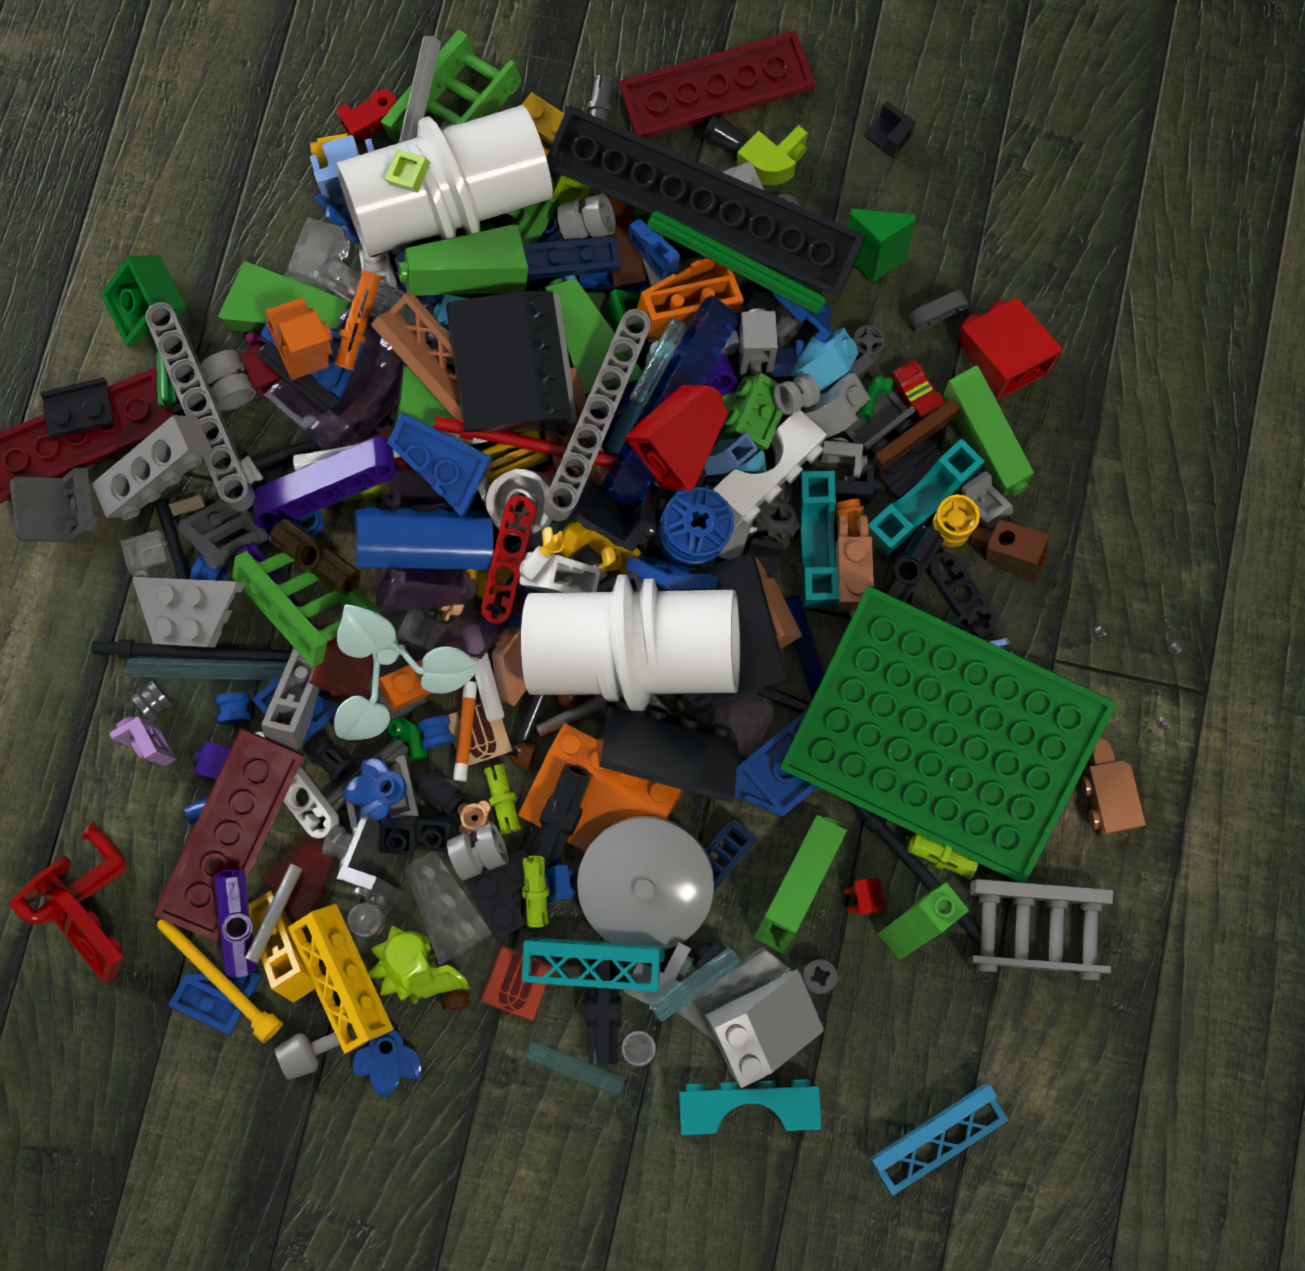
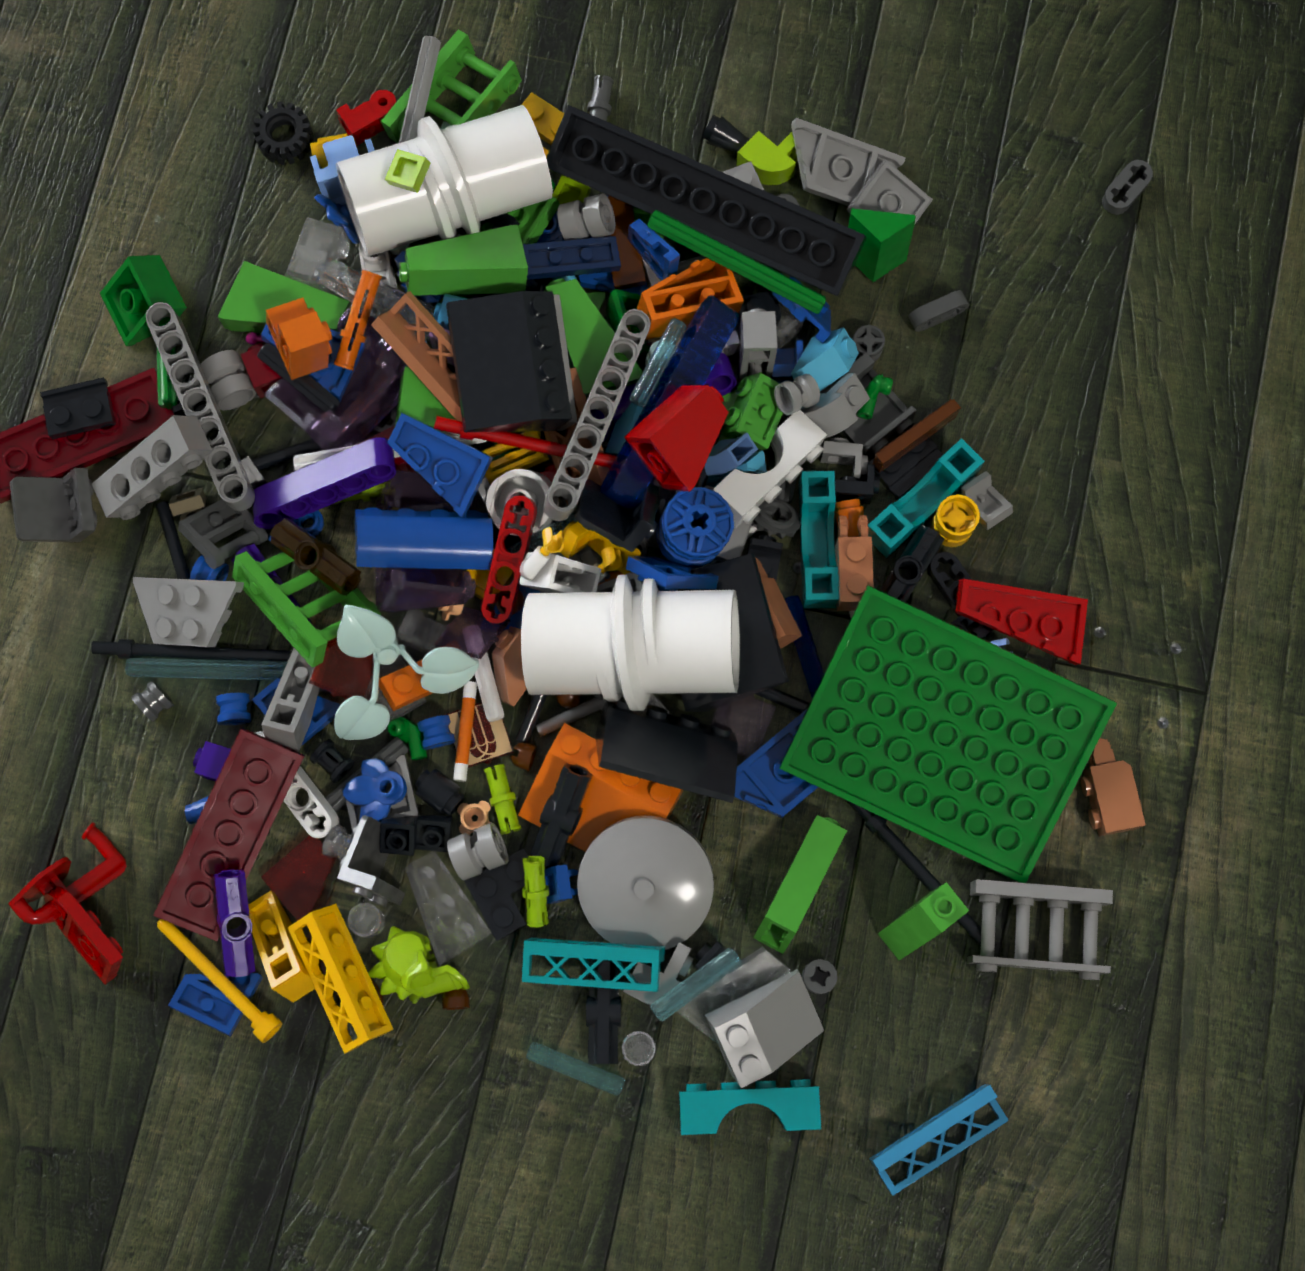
lavender bracket [109,716,177,766] -> none
clear panel [120,530,167,577] -> none
light grey bar [245,864,303,964] -> none
light grey piece [274,1023,365,1080] -> none
blue plate [353,1029,422,1097] -> none
clear red piece [480,946,553,1022] -> none
dark red plate [618,30,815,139] -> none
dark blue slope [705,817,758,892] -> none
red tile [844,878,887,915] -> none
black panel [865,101,916,158] -> none
red leg [890,360,946,423] -> none
lime pin [908,833,978,880] -> none
bright green slope [942,365,1034,496] -> none
red slope [957,298,1063,401] -> none
reddish brown torso [971,520,1050,583] -> none
none -> black tyre [253,102,314,165]
none -> light grey wing [791,118,906,206]
none -> light grey tile [846,159,933,225]
none -> red wing [955,579,1088,665]
none -> dark grey beam [1102,160,1153,215]

